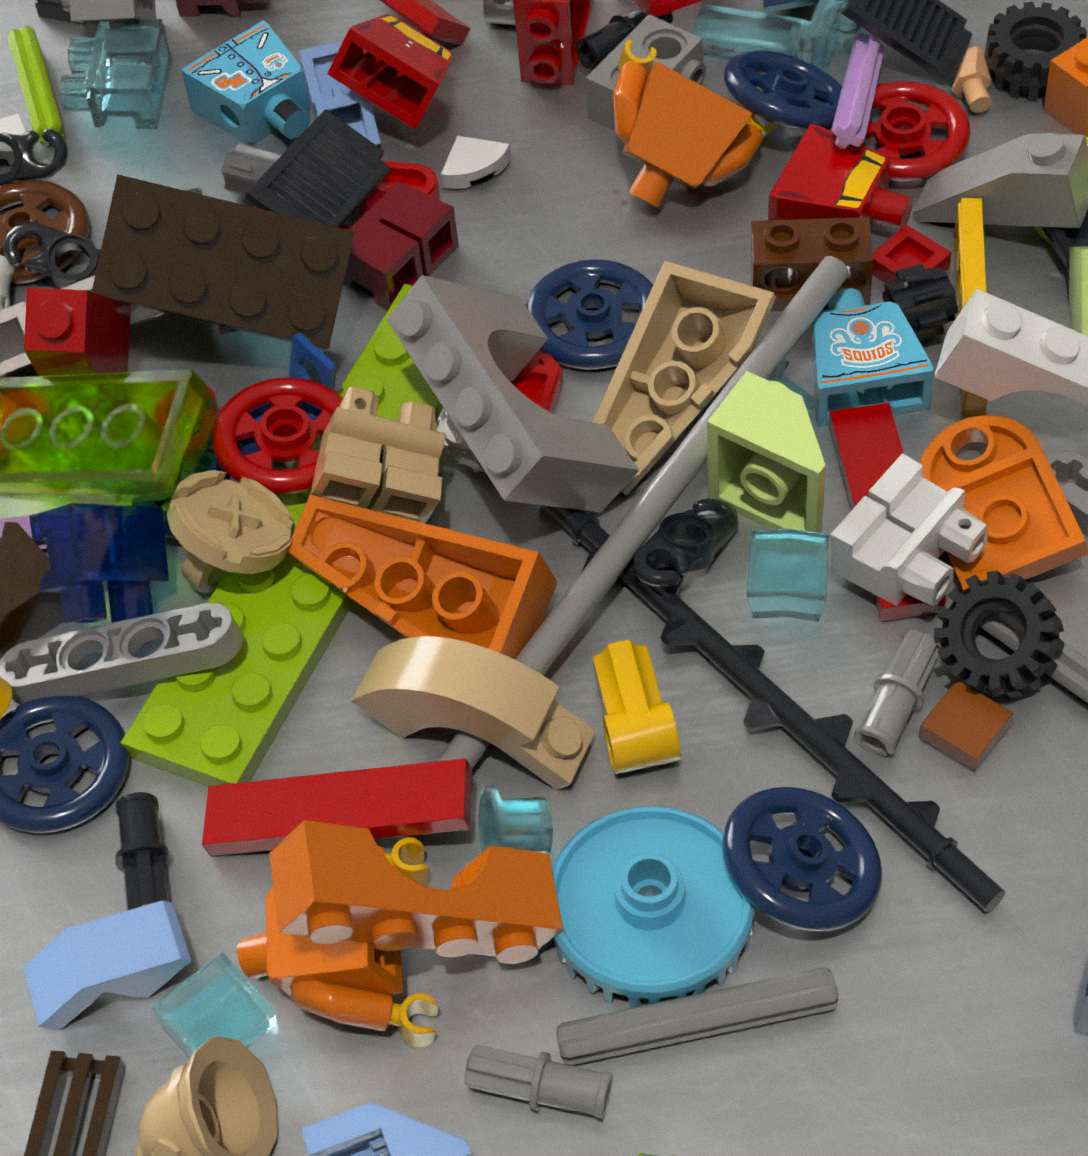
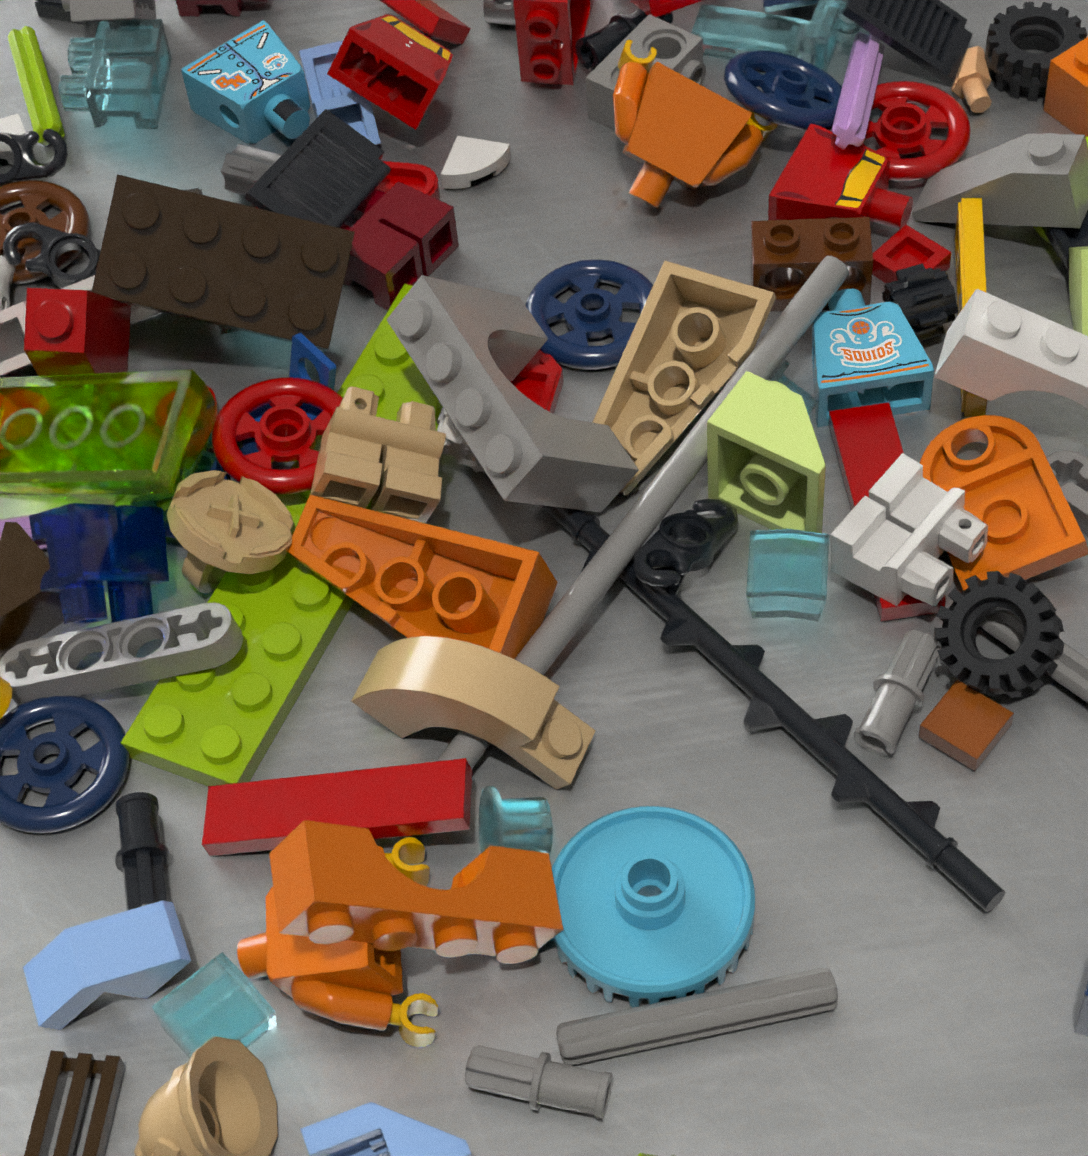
yellow piece [592,639,681,774] -> none
dark blue plate [722,787,882,931] -> none

